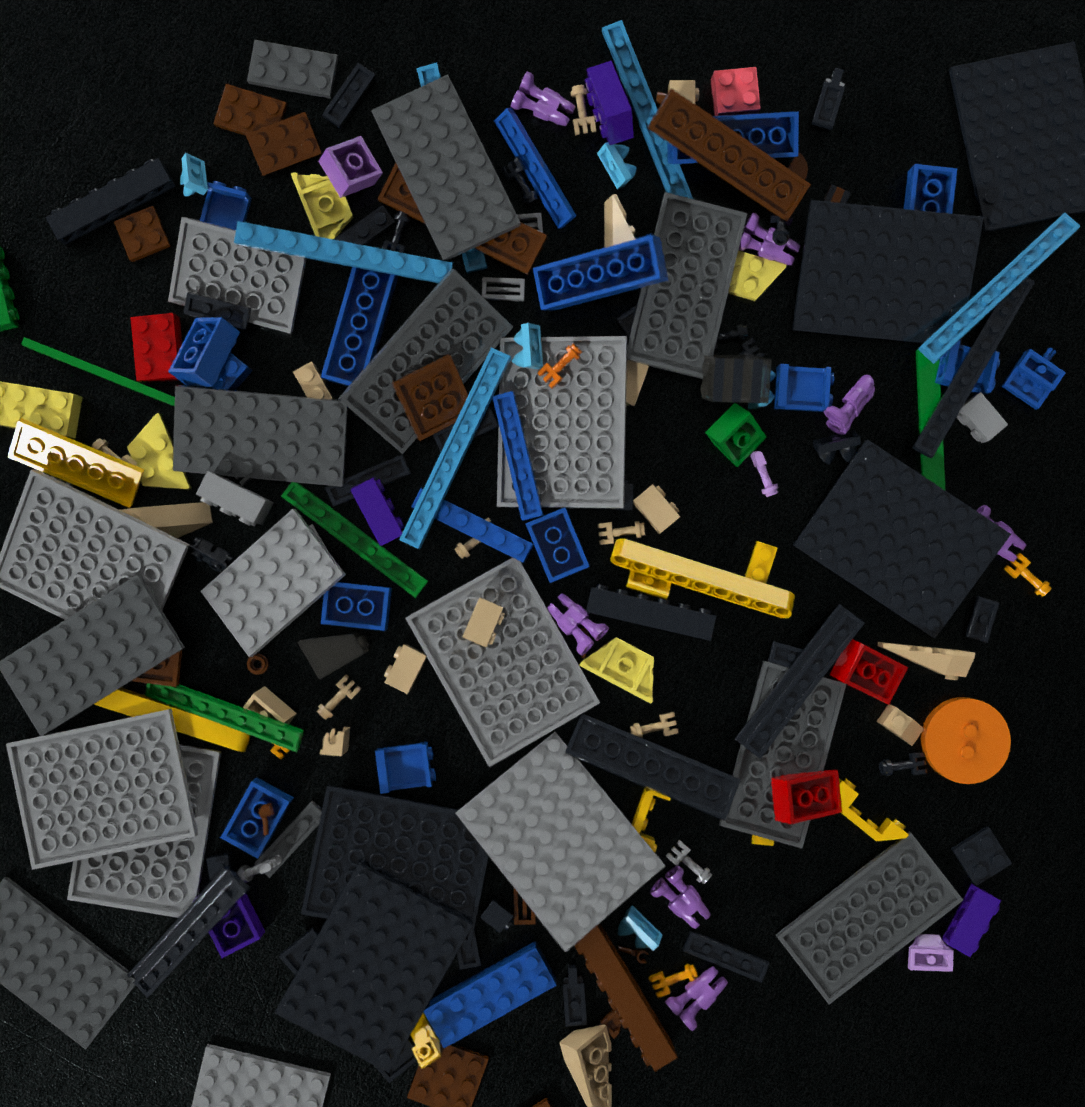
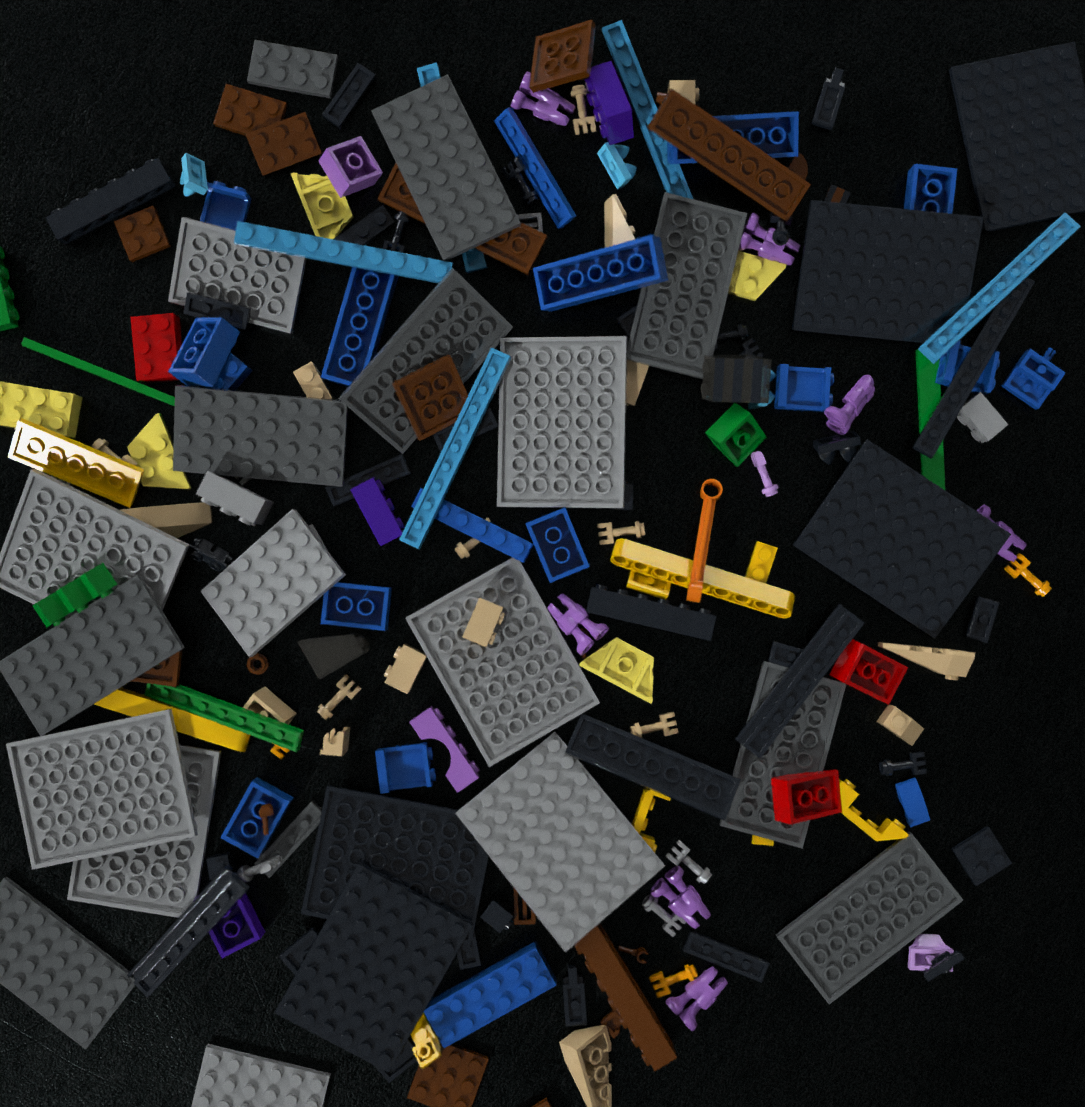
green tile [281,482,428,598] -> none
light grey tile [482,277,525,301] -> none
blue plate [492,391,544,521] -> none
medium azure tile [511,323,543,369] -> none
orange hinge [537,343,582,389] -> none
medium azure tile [617,906,663,950] -> none
tan brick [633,484,680,534] -> none
coral brick [711,67,761,116] -> none
orange brick [921,697,1011,784] -> none
dark purple brick [942,883,1001,957] -> none
none -> green brick [33,563,117,627]
none -> medium lavender arch [410,706,480,793]
none -> reddish brown plate [529,20,596,93]
none -> light grey hinge [642,894,686,937]
none -> orange piece [686,479,723,603]
none -> blue slope [895,777,930,827]
none -> black plate [924,950,965,981]

